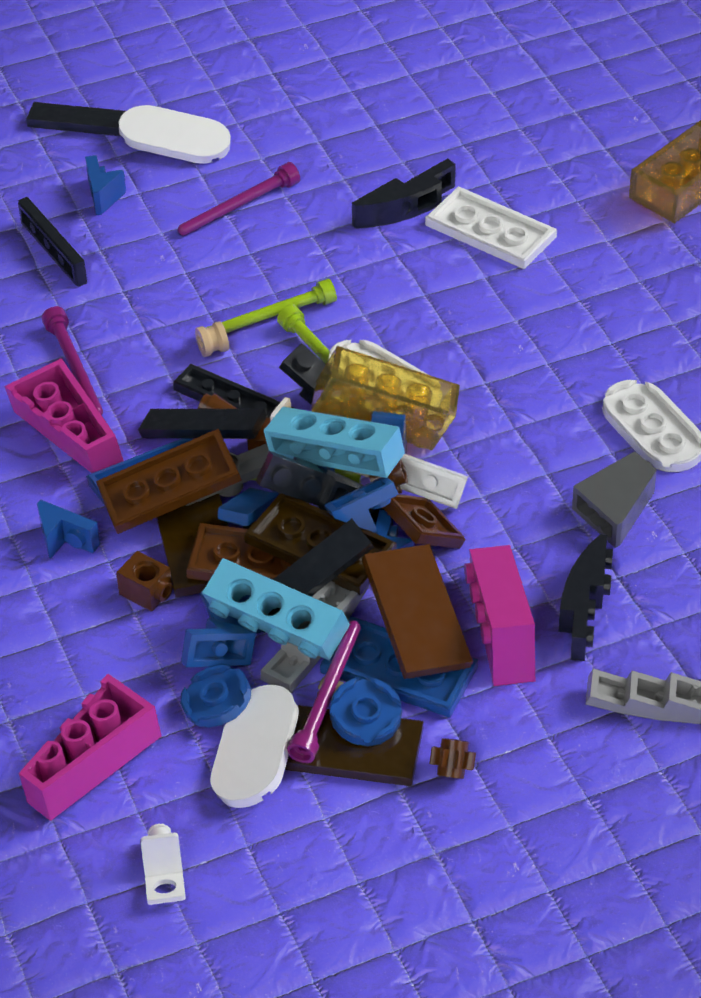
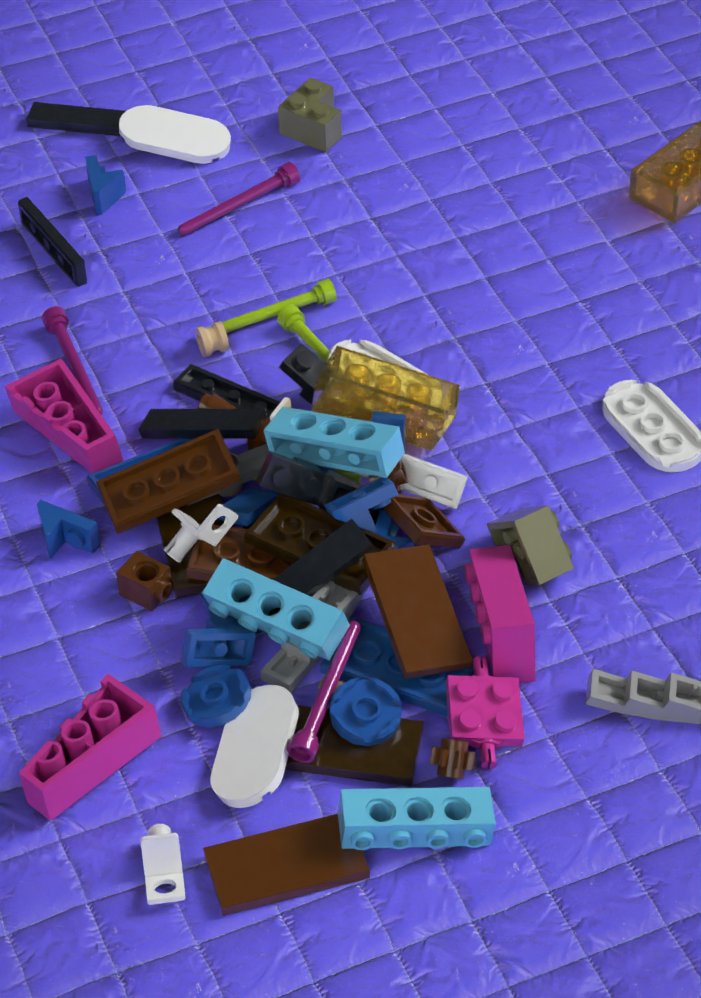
black slope [352,158,456,228] -> none
white tile [425,186,557,269] -> none
black slope [558,534,613,661] -> none
dark grey slope [572,451,657,548] -> none
none -> white bracket [163,504,238,563]
none -> reddish brown tile [203,814,370,916]
none -> olive brick [278,77,342,152]
none -> medium azure brick [337,787,496,850]
none -> dark pink plate [446,656,525,769]
none -> olive brick [487,505,574,585]

